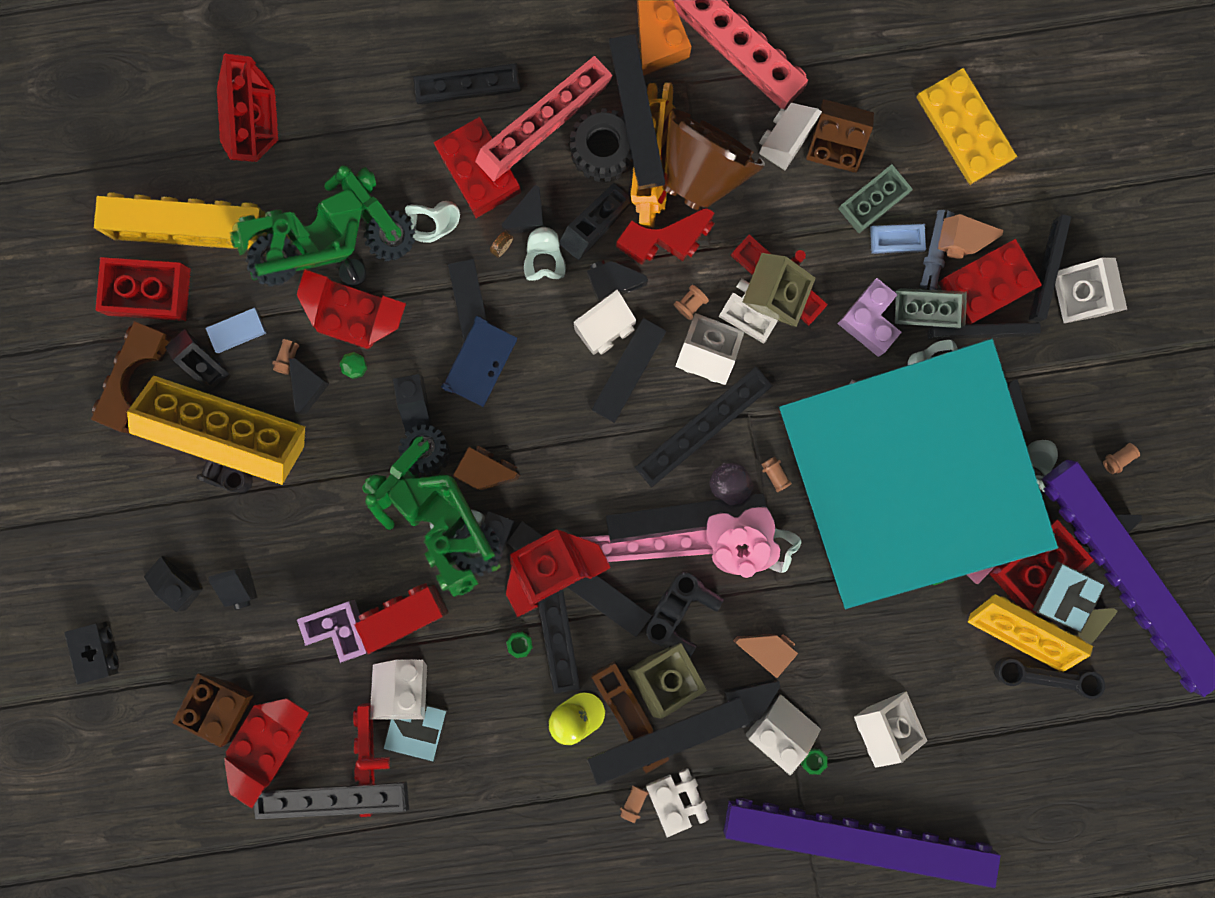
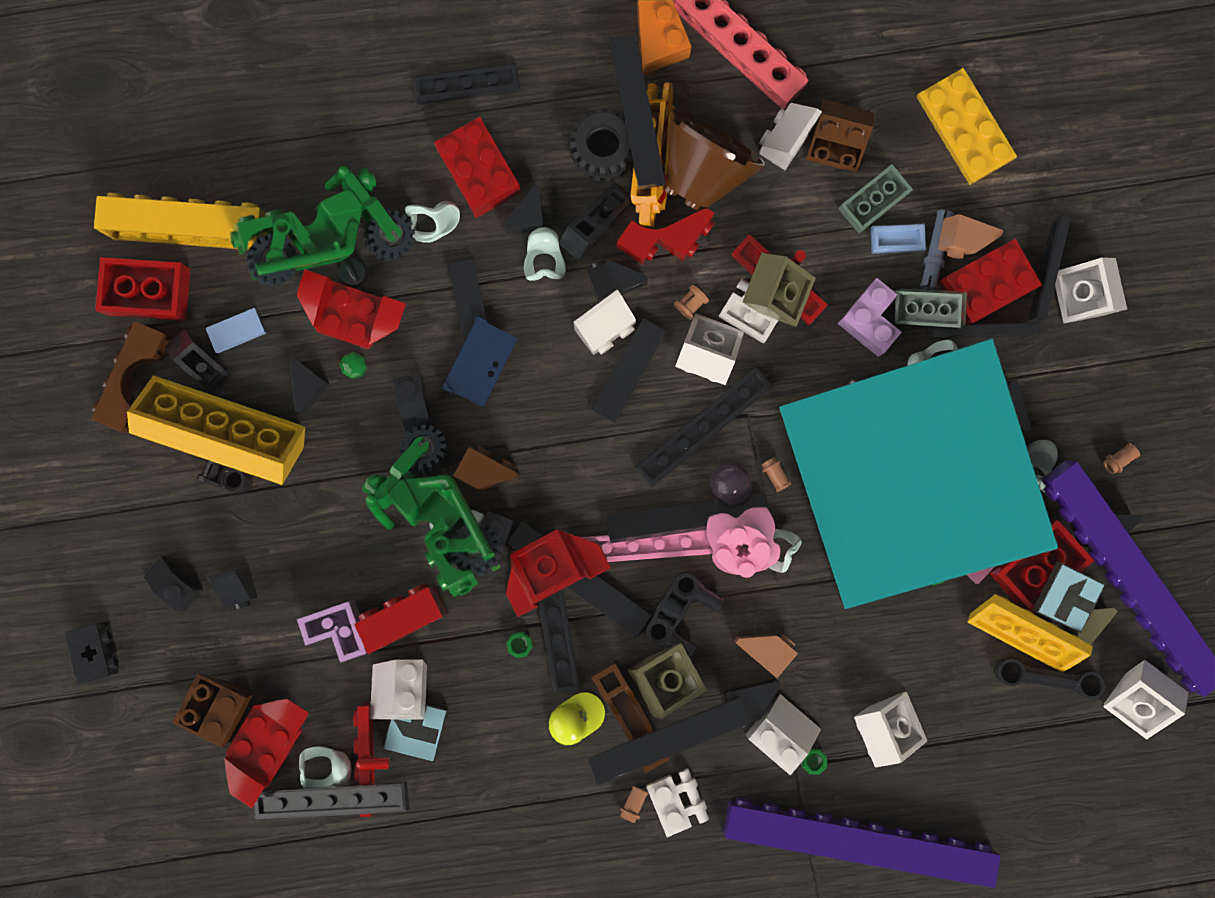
red wedge [217,53,278,162] -> none
nougat pin [272,339,299,375] -> none
coral brick [475,56,613,181] -> none
clear orange tile [490,231,514,258] -> none
none -> light aqua piece [299,746,351,788]
none -> white slope [1103,660,1188,739]

